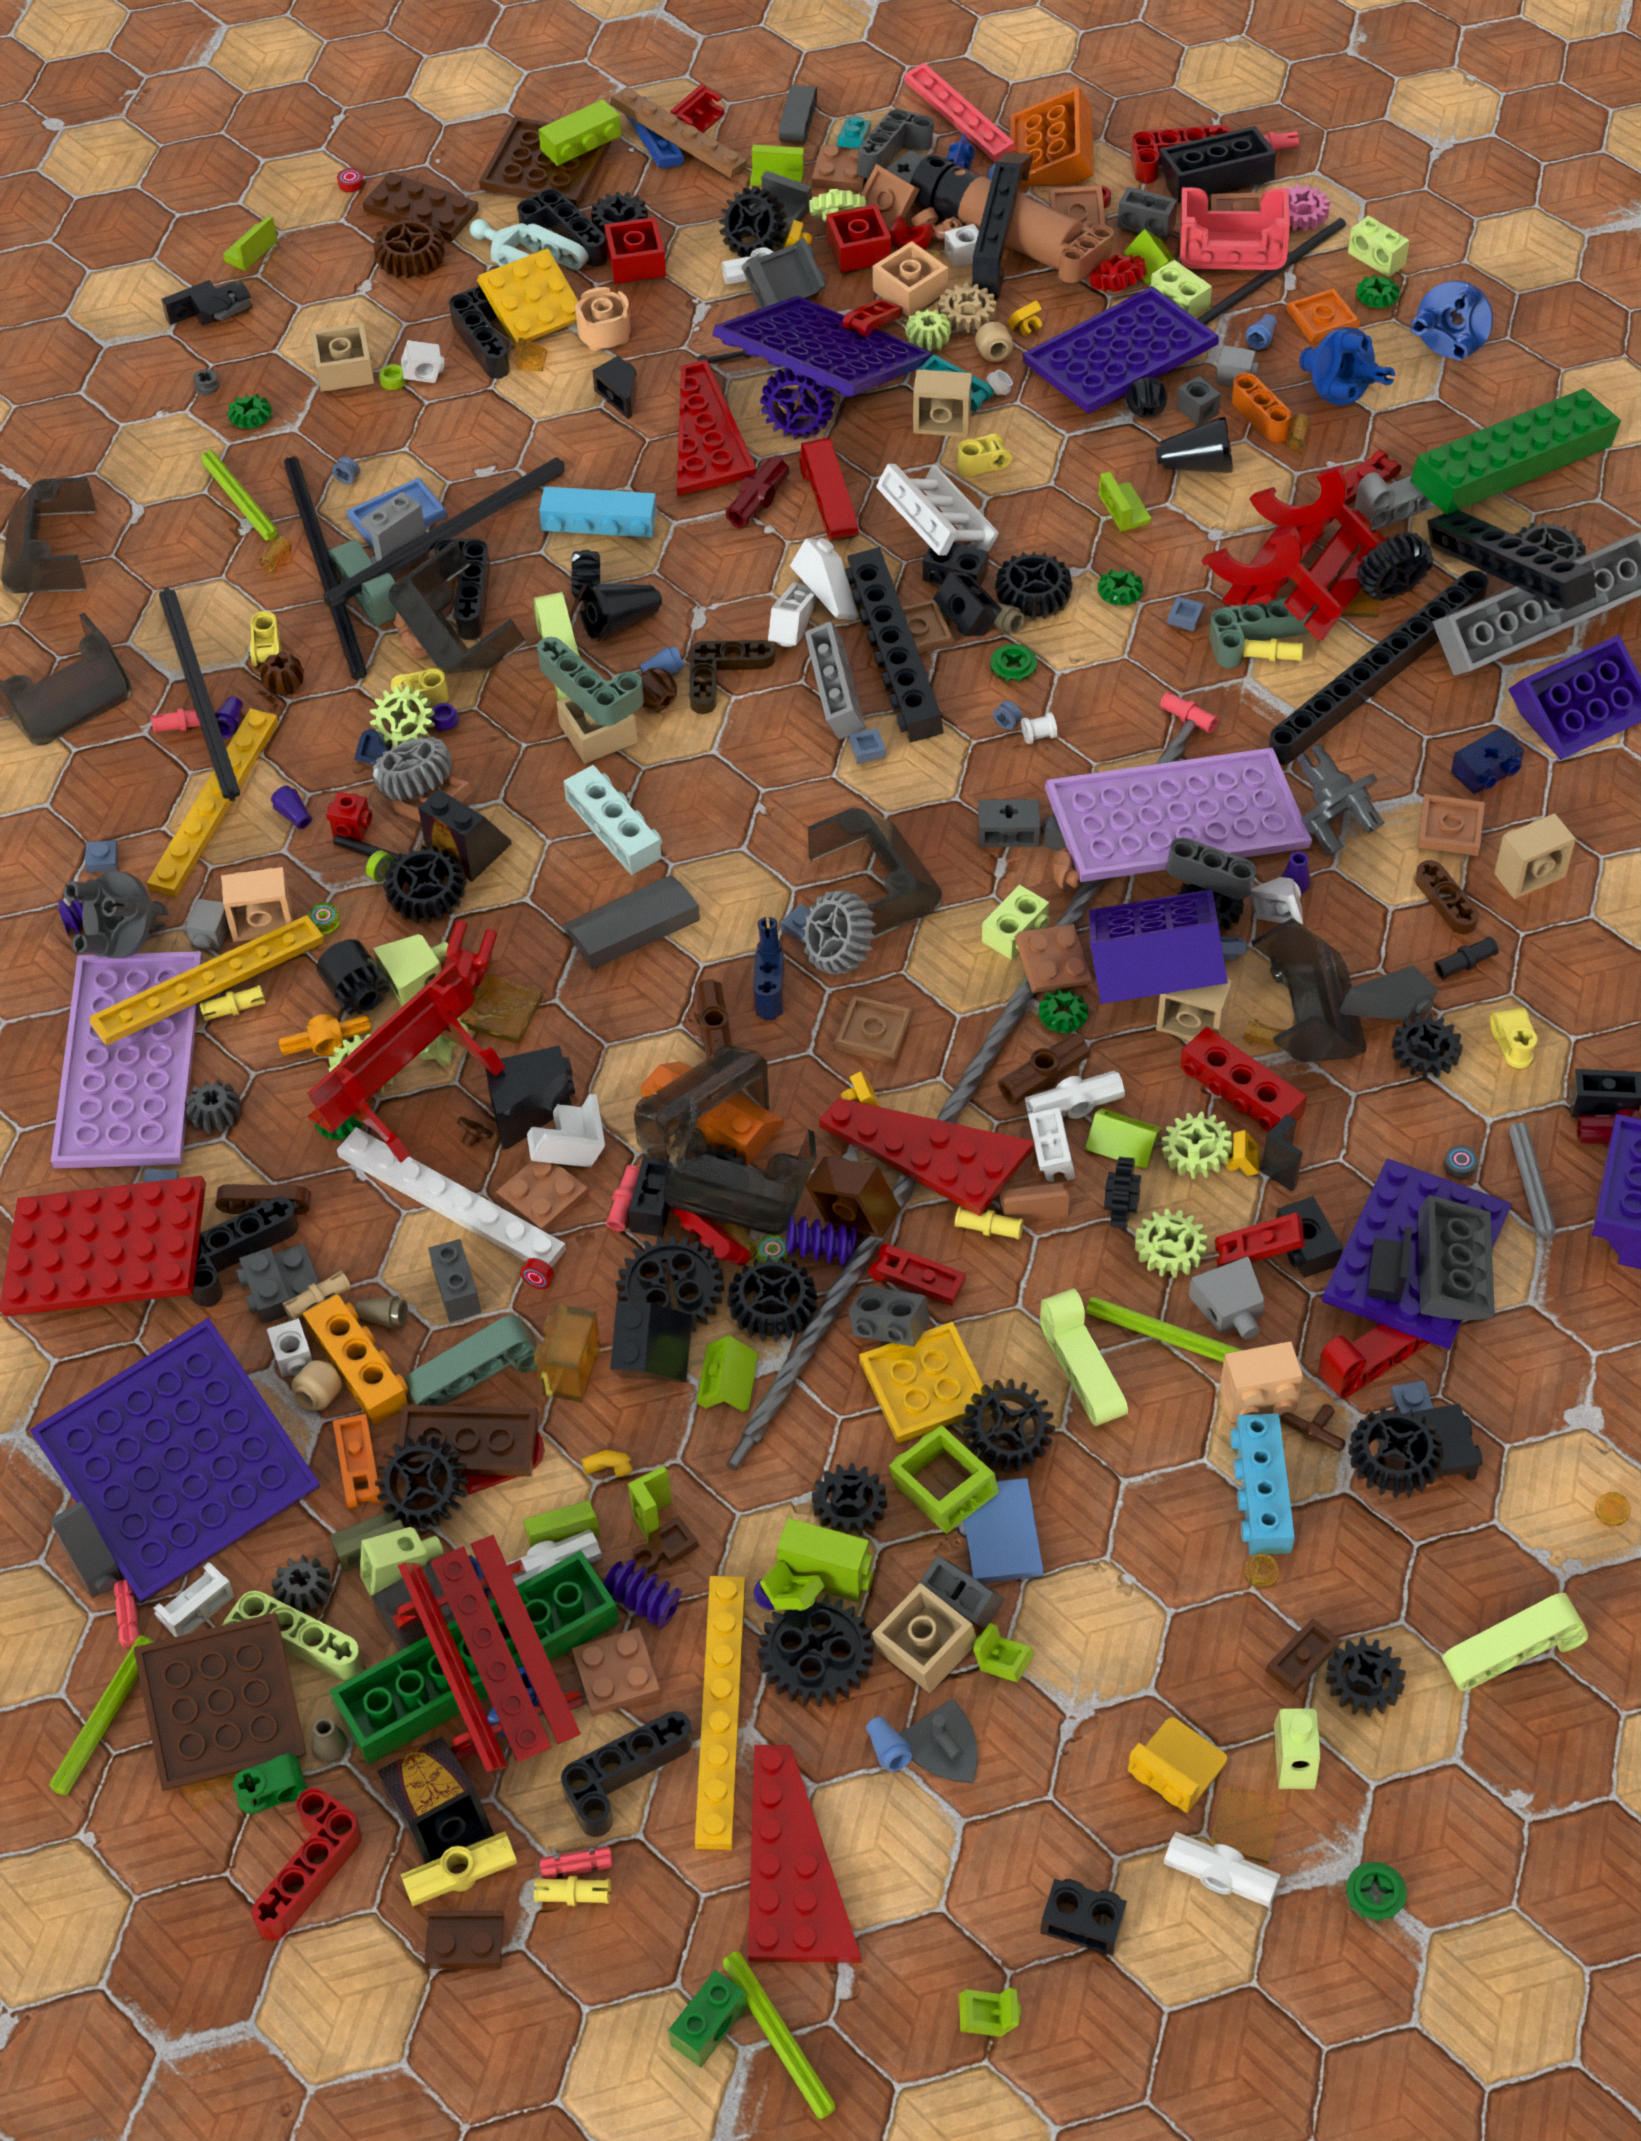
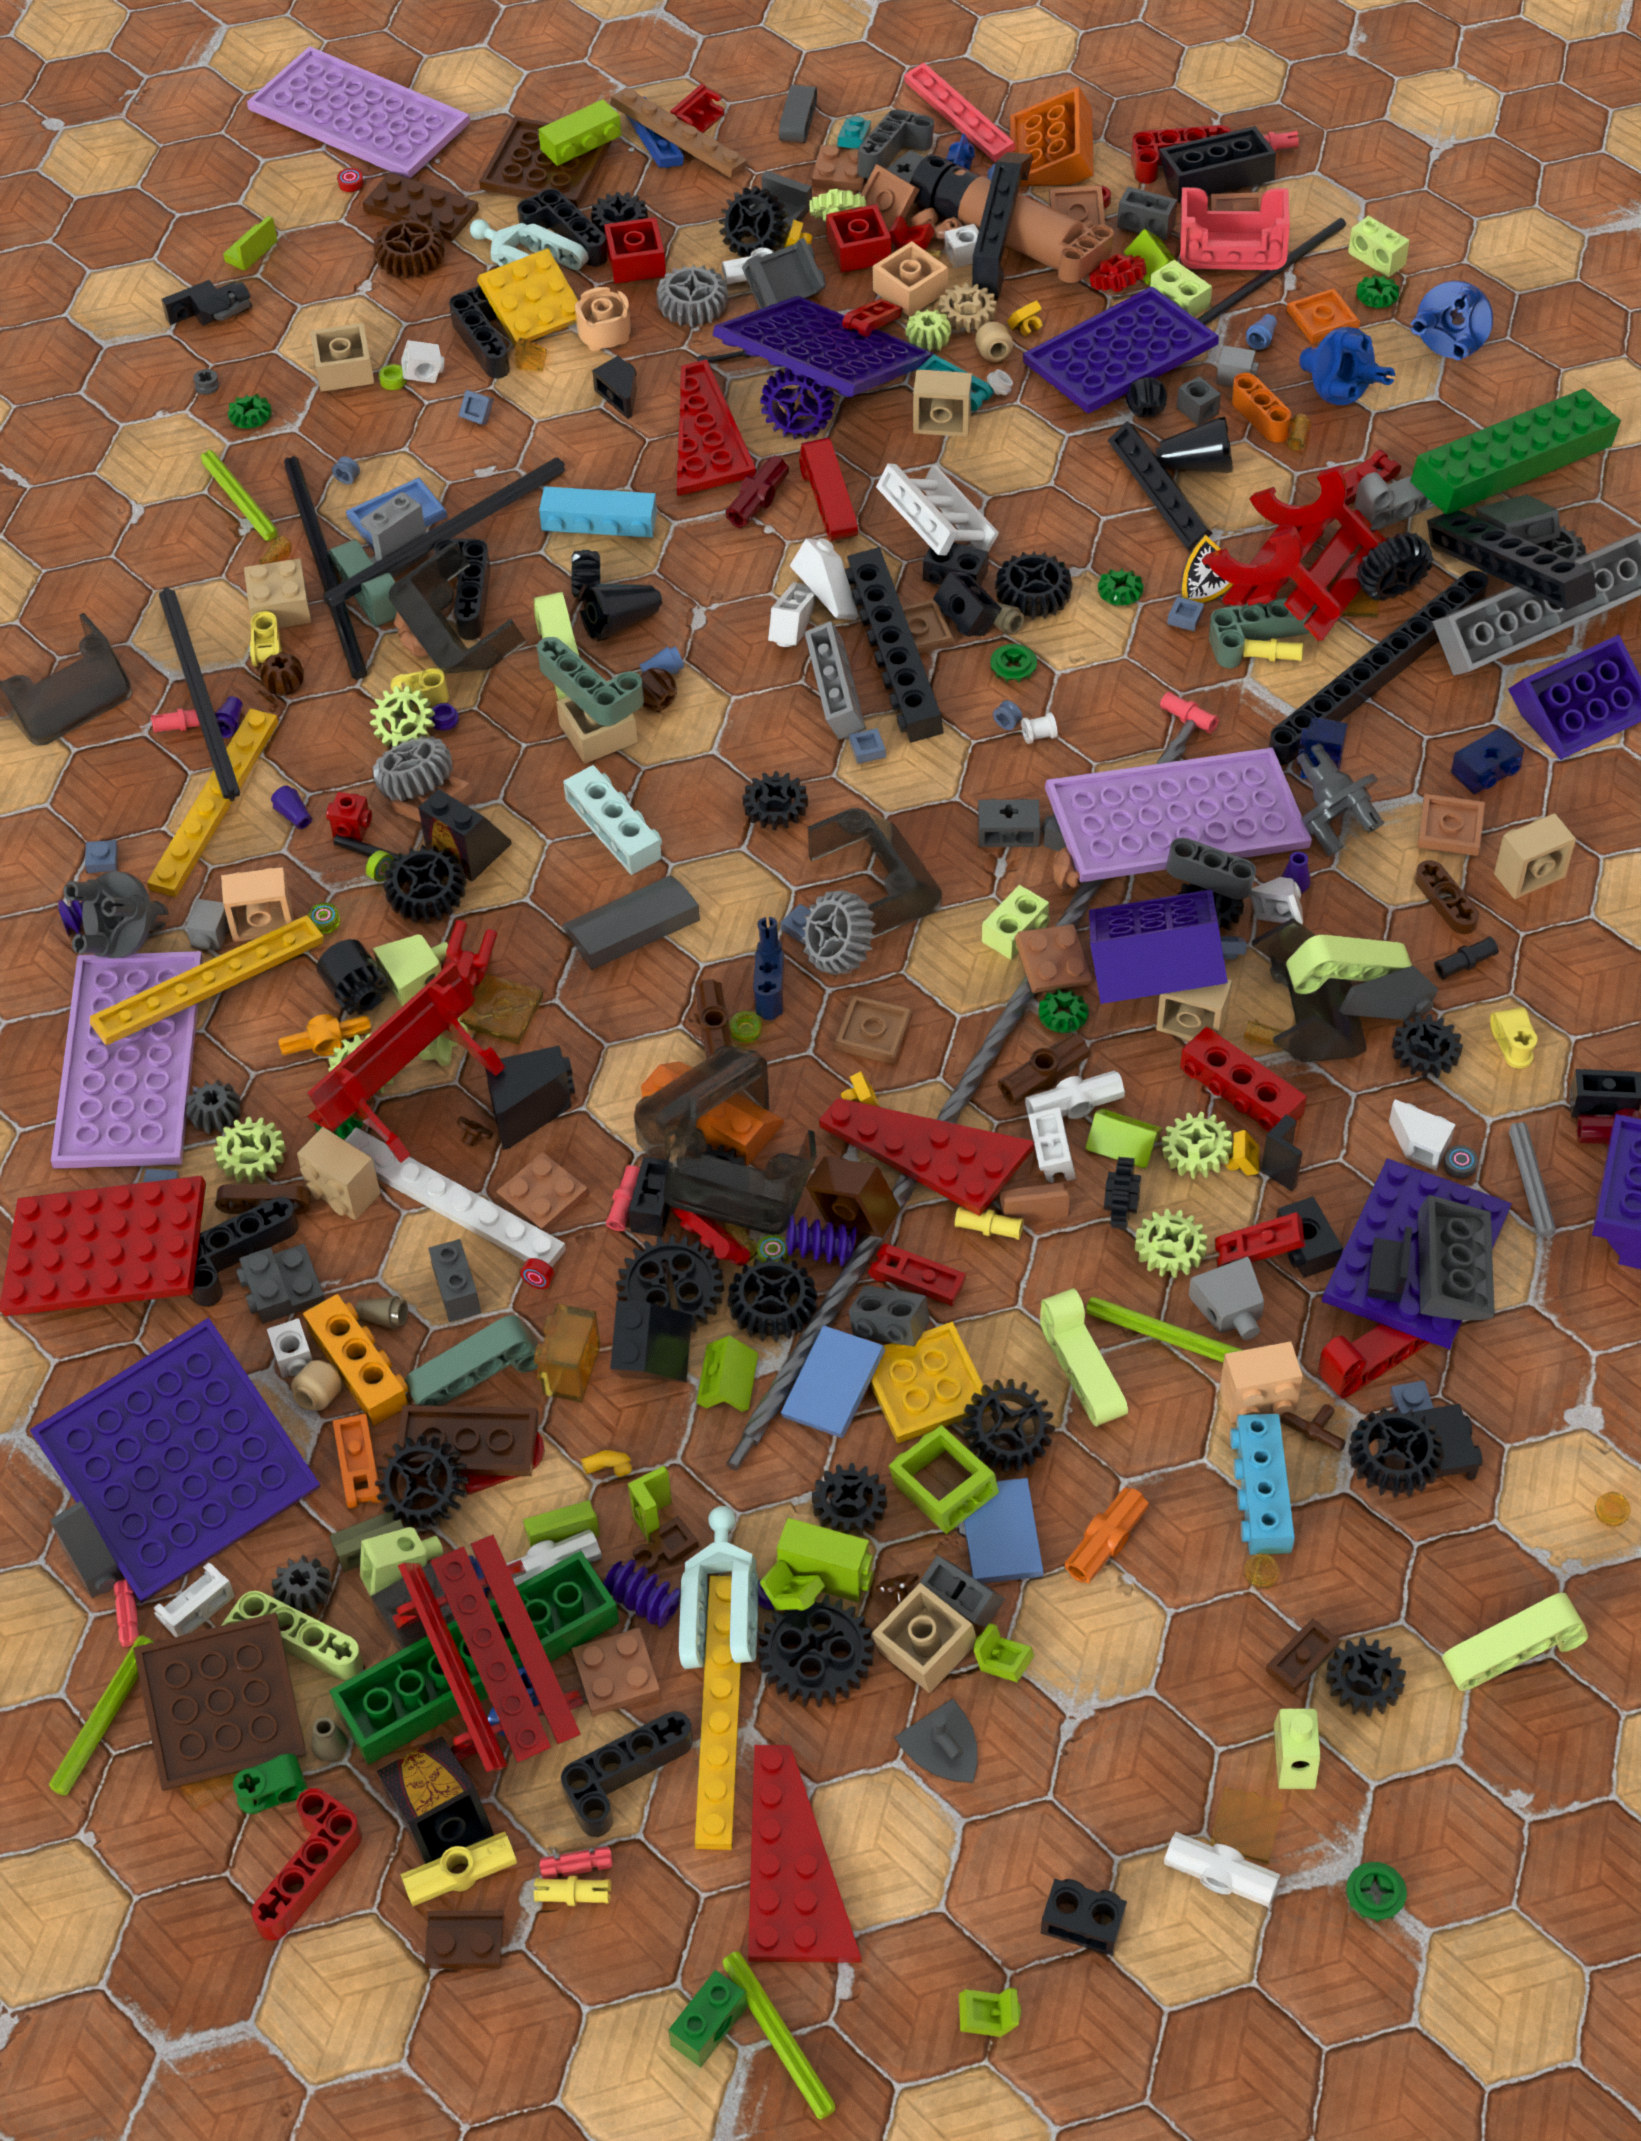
clear smoke windscreen [1,477,97,593] -> none
light yellow pin [200,985,266,1022] -> none
tan pin [282,1270,351,1321] -> none
dark blue tile [354,729,391,765] -> none
white panel [527,1094,605,1168] -> none
dark brown beam [689,640,775,714] -> none
lime panel [750,144,805,186] -> none
medium blue cone [866,1716,912,1772] -> none
light yellow piece [957,433,1012,477] -> none
lime panel [1098,471,1151,532] -> none
yellow bracket [1128,1717,1227,1814] -> none
bright pink gear [1285,184,1330,231] -> none
none -> yellowish green gear [214,1117,286,1183]
none -> tan brick [244,558,311,628]
none -> lavender plate [247,46,470,179]
none -> tan brick [297,1127,381,1221]
none -> sand blue plate [458,390,494,425]
none -> light grey gear [656,264,728,327]
none -> light aqua piece [679,1506,758,1669]
none -> clear neon green tile [730,1011,762,1043]
none -> black gear [743,771,808,830]
none -> medium blue tile [781,1325,885,1438]
none -> reddish brown plant [875,1573,919,1604]
none -> orange piece [1064,1487,1149,1584]
none -> black plate [1108,421,1213,552]
none -> shield [1181,534,1233,603]
none -> yellowish green beam [1286,935,1412,994]
none -> clear blue brick [1297,716,1348,779]
none -> white slope [1389,1099,1455,1171]
none -> dark grey panel [1475,494,1560,544]

